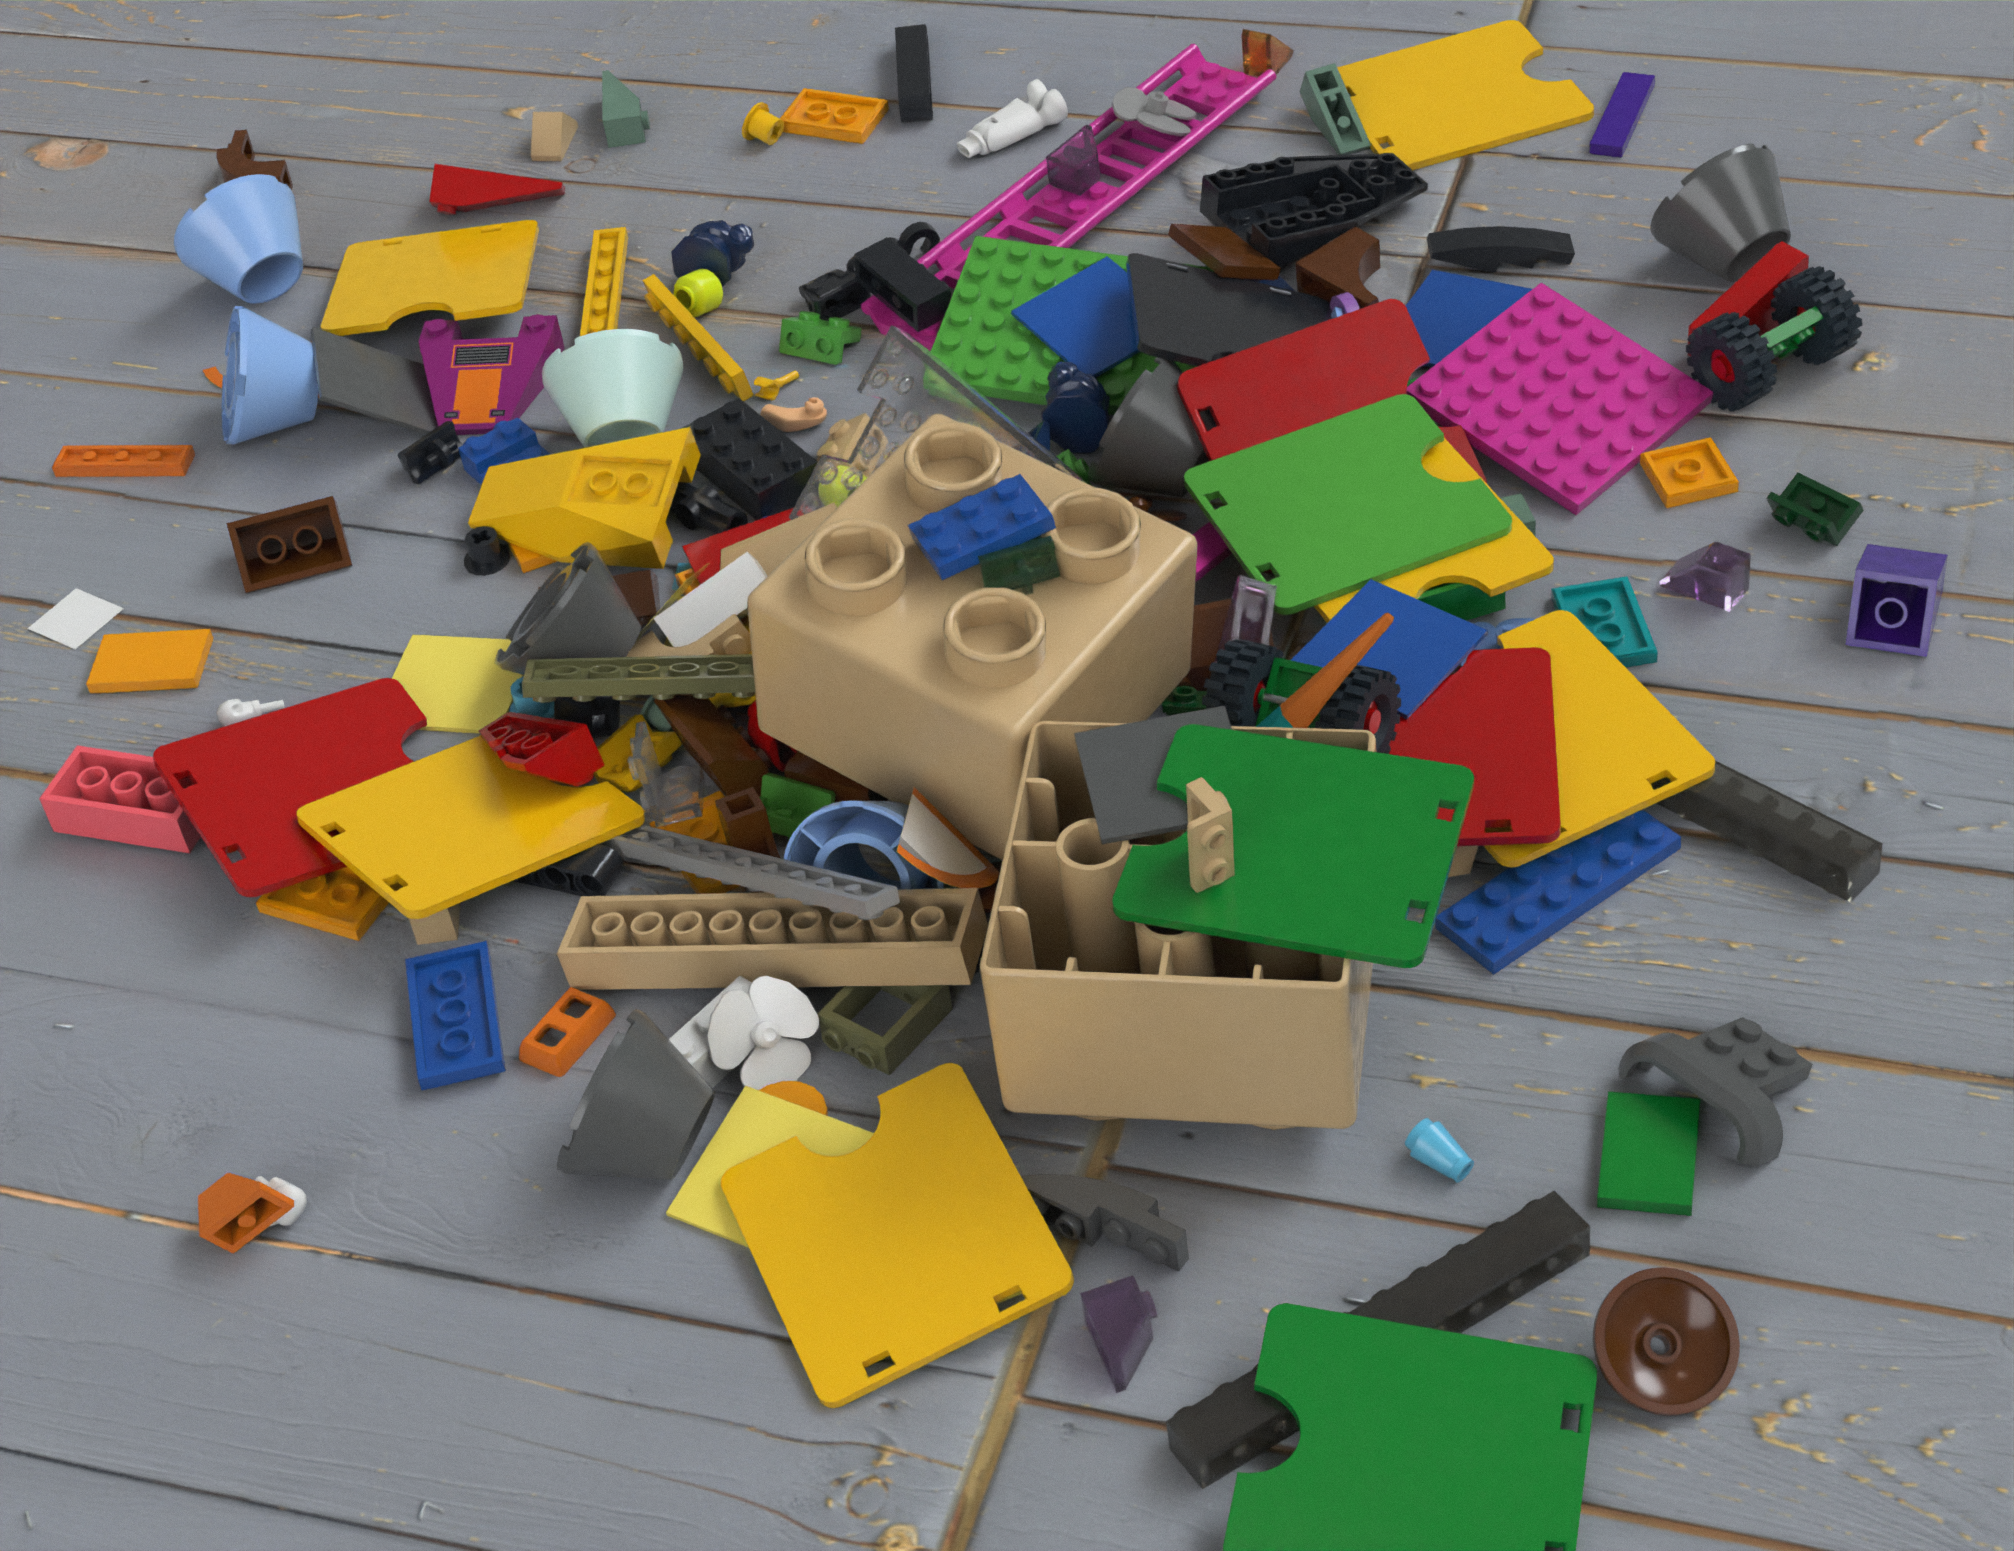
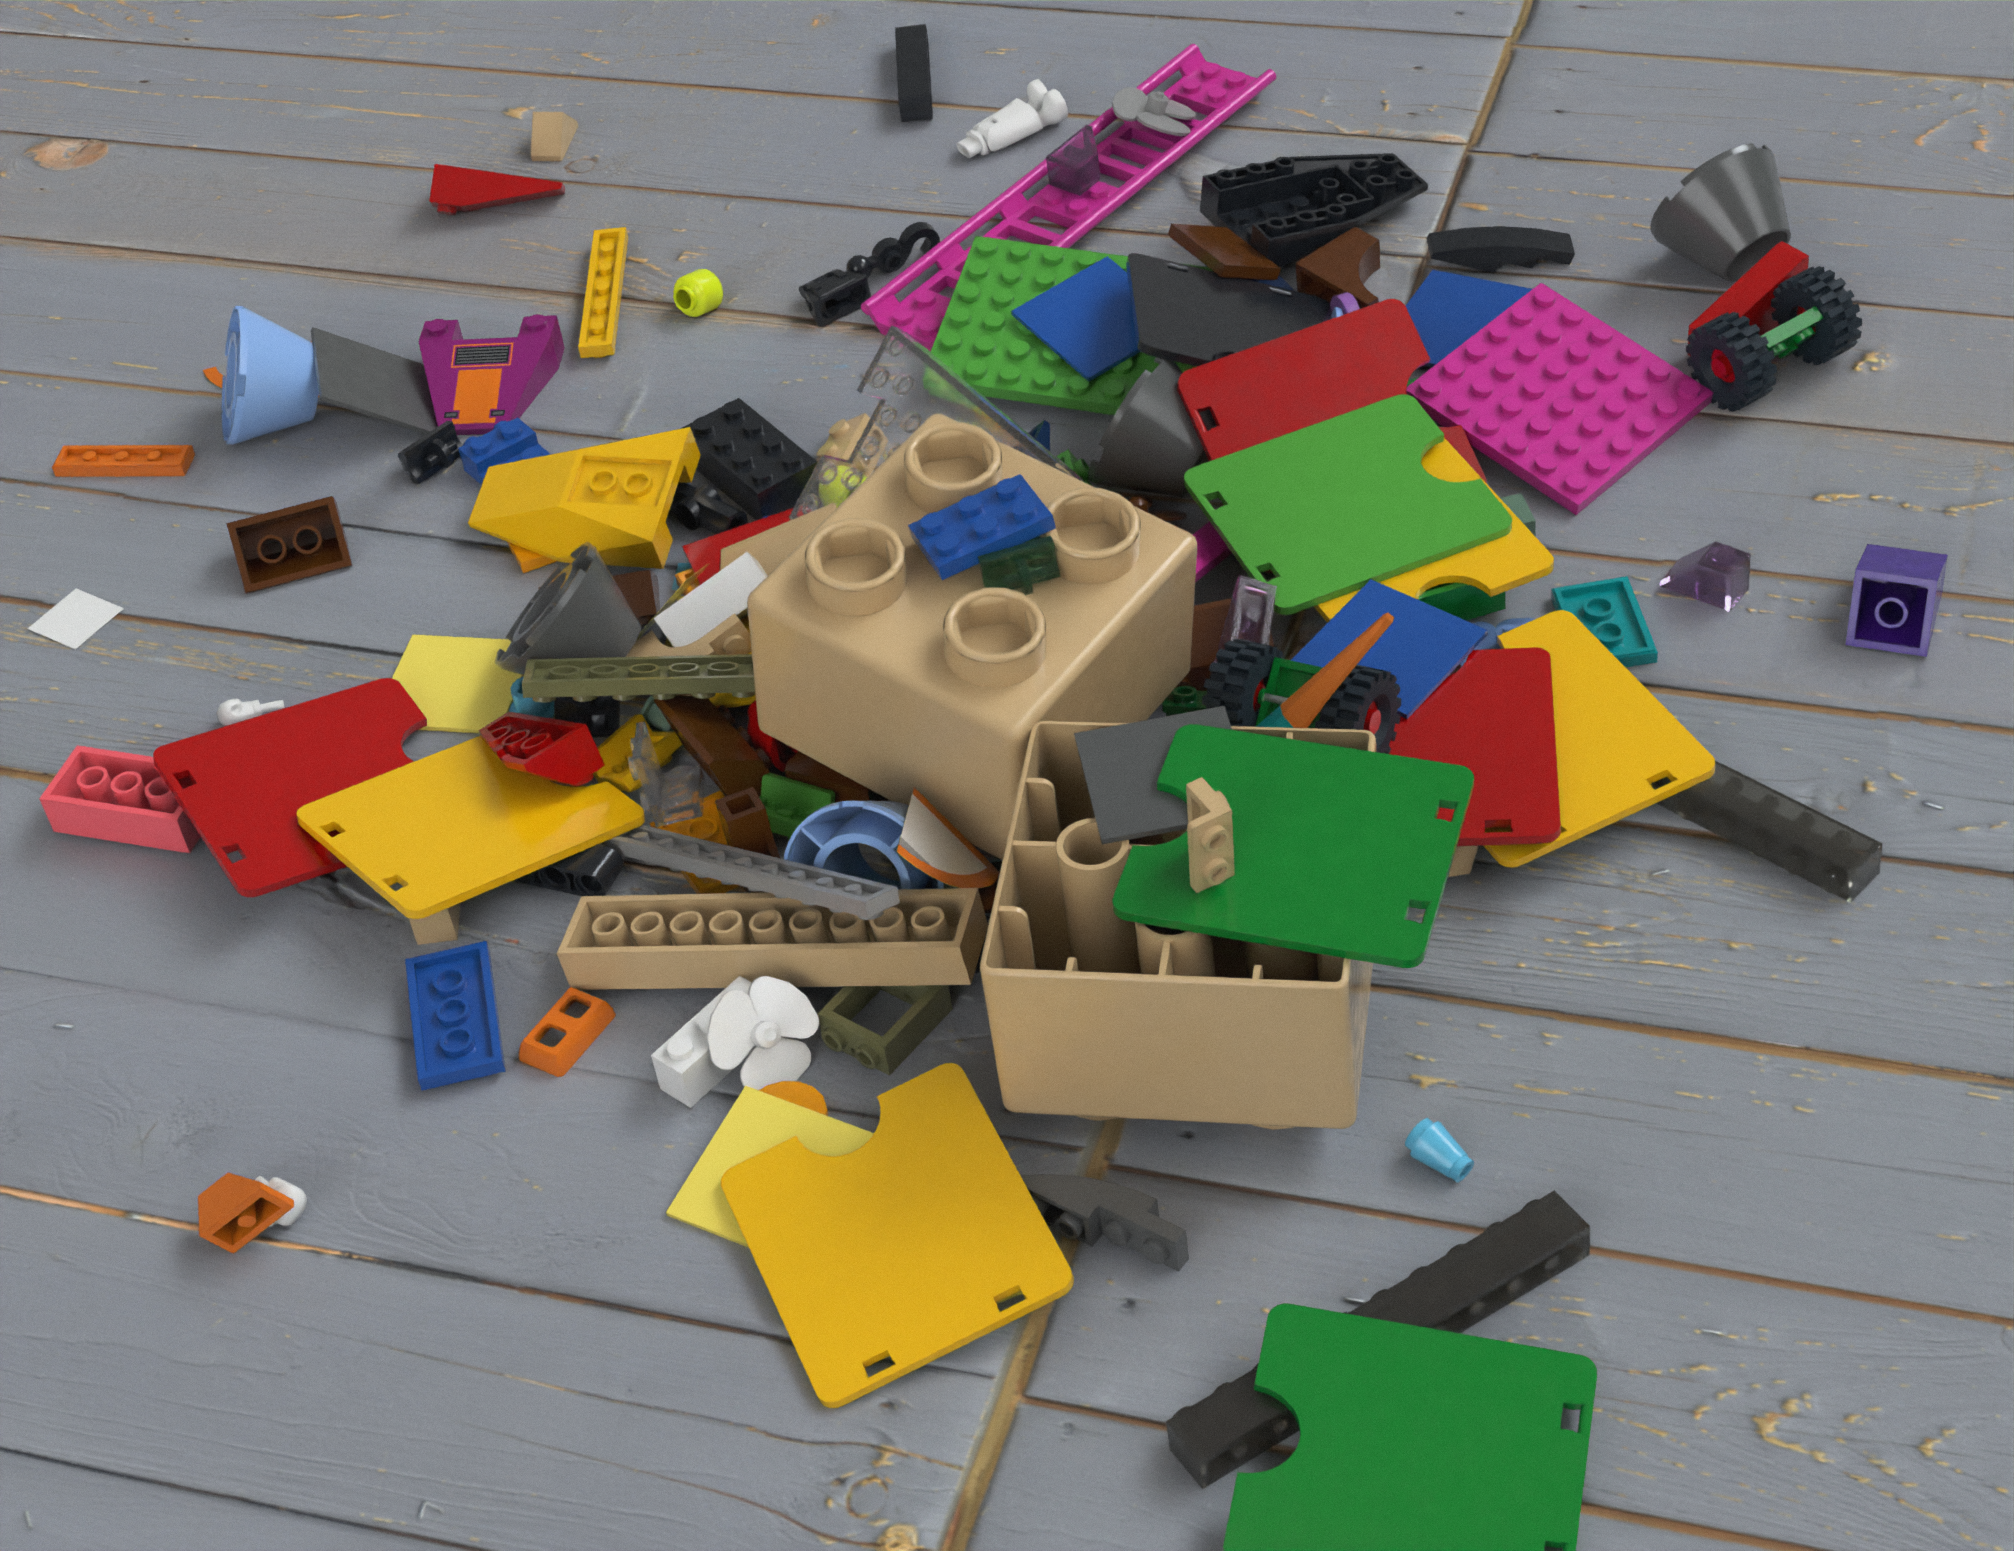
light orange tile [86,629,214,694] -> none
light blue cone [174,174,303,304] -> none
reddish brown arch [216,129,293,191] -> none
light orange tile [256,867,402,941] -> none
yellow door [320,220,539,336] -> none
black piece [464,526,510,576] -> none
light aqua cone [542,329,683,447] -> none
dark grey cone [557,1009,715,1180] -> none
sand green slope [602,70,650,148] -> none
yellow plate [642,274,754,401] -> none
dark blue piece [671,220,754,287] -> none
yellow piece [742,102,784,145] -> none
yellow hand [754,370,799,401] -> none
light nougat arm [760,397,827,432] -> none
bright green bracket [779,311,862,365] -> none
light orange tile [780,88,889,144] -> none
black brick [854,237,952,332] -> none
dark blue piece [1041,362,1110,453] -> none
clear purple slope [1080,1275,1157,1393] -> none
clear orange slope [1241,29,1294,77] -> none
sand green slope [1300,63,1371,155] -> none
yellow door [1337,20,1594,170] -> none
blue plate [1435,809,1681,975] -> none
dark purple tile [1589,72,1655,158] -> none
reddish brown dish [1593,1267,1740,1416] -> none
green tile [1597,1091,1700,1216] -> none
dark grey piece [1618,1017,1813,1167] -> none
light orange tile [1640,437,1739,508] -> none
dark green bracket [1766,472,1864,546] -> none

